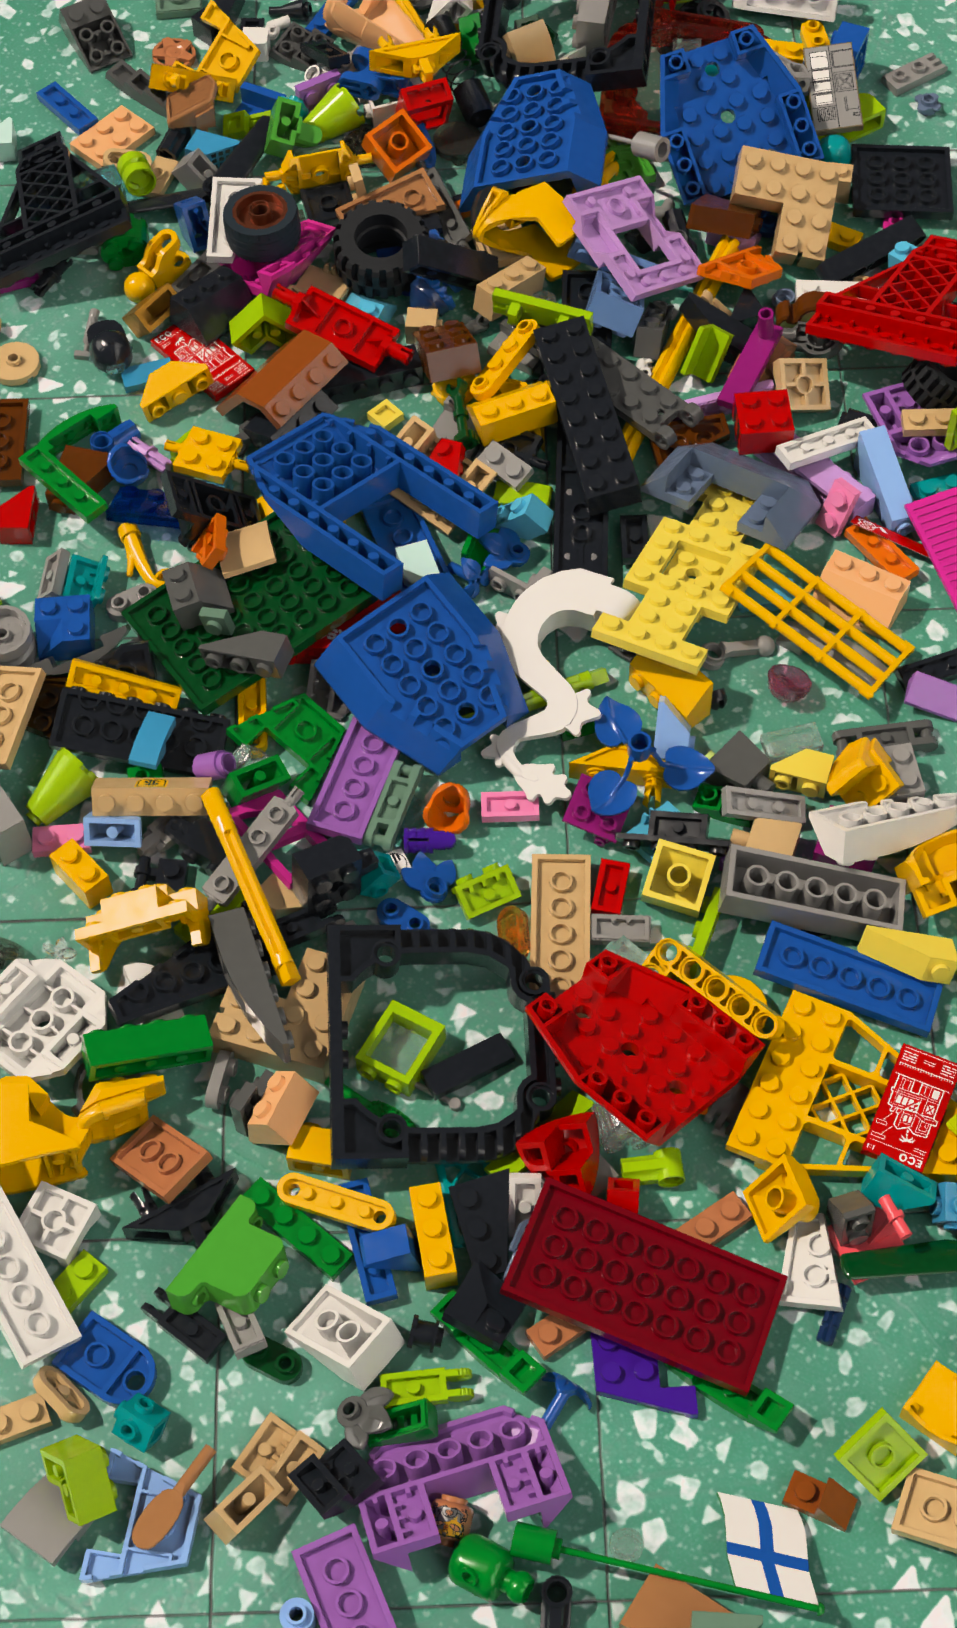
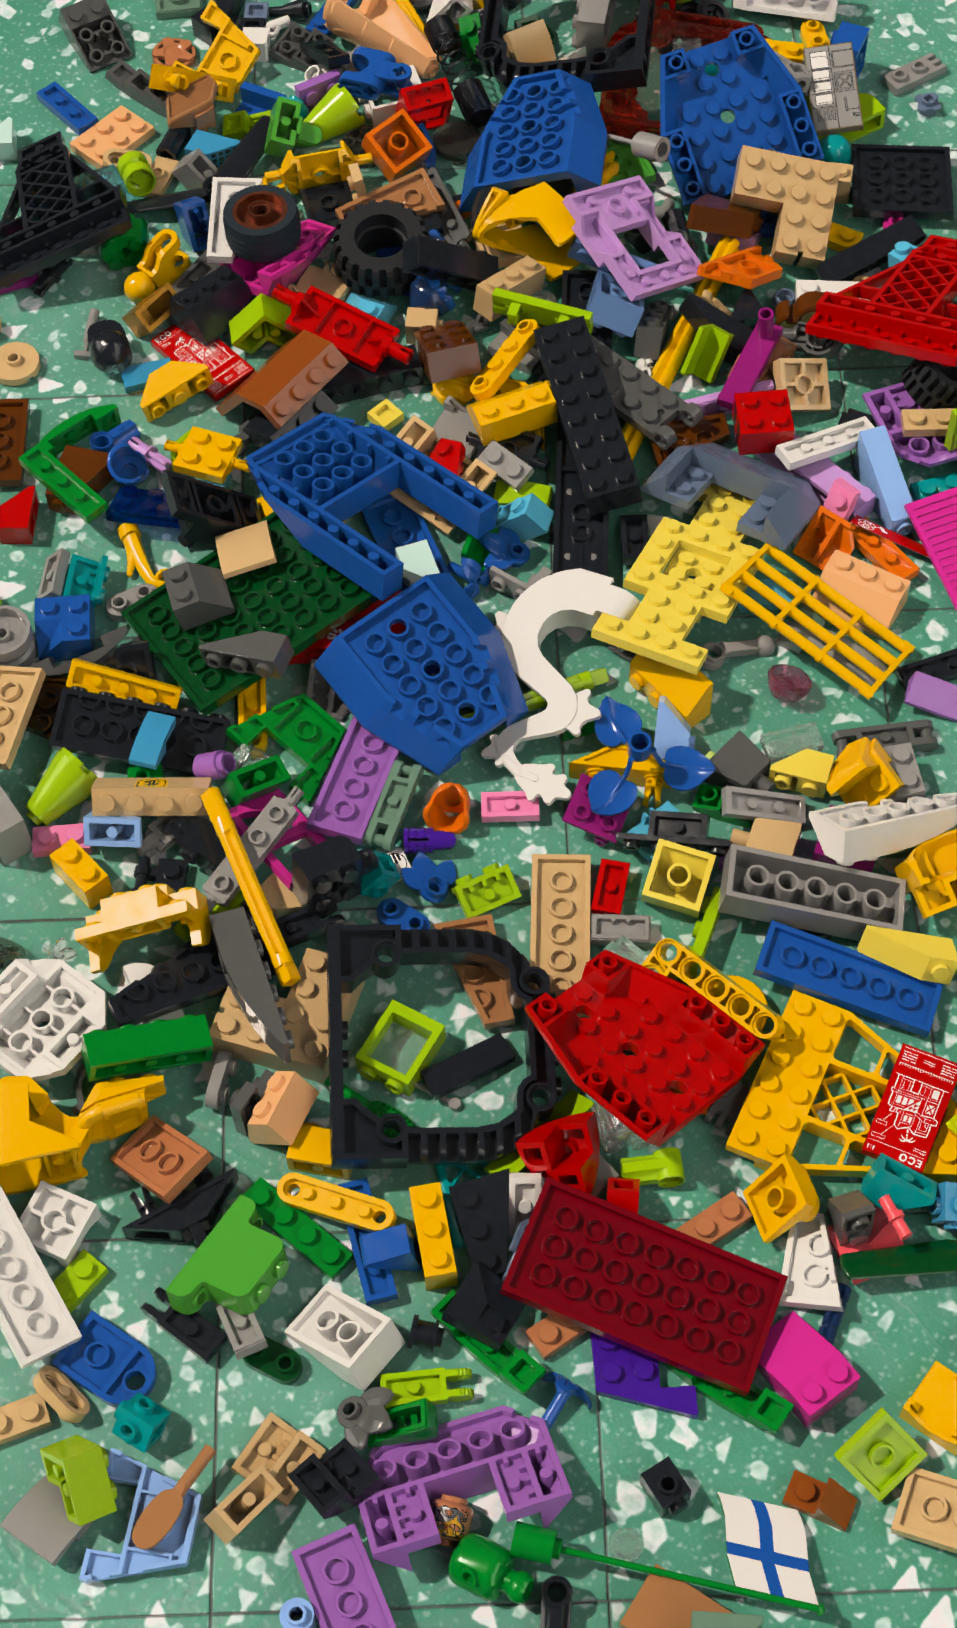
orange wing [191,513,228,570] -> none
sand green plate [198,607,235,636] -> none
yellow connector [369,26,461,83] -> none
dark green piece [446,378,480,451] -> none
clear orange plate [497,905,530,957] -> none
black hinge [711,688,727,710] -> none
none -> sand blue plate [244,2,269,25]
none -> medium nougat wing [433,914,515,1030]
none -> black brick [639,1456,691,1518]
none -> dark pink slope [757,1311,861,1428]
none -> orange slope [792,506,855,571]

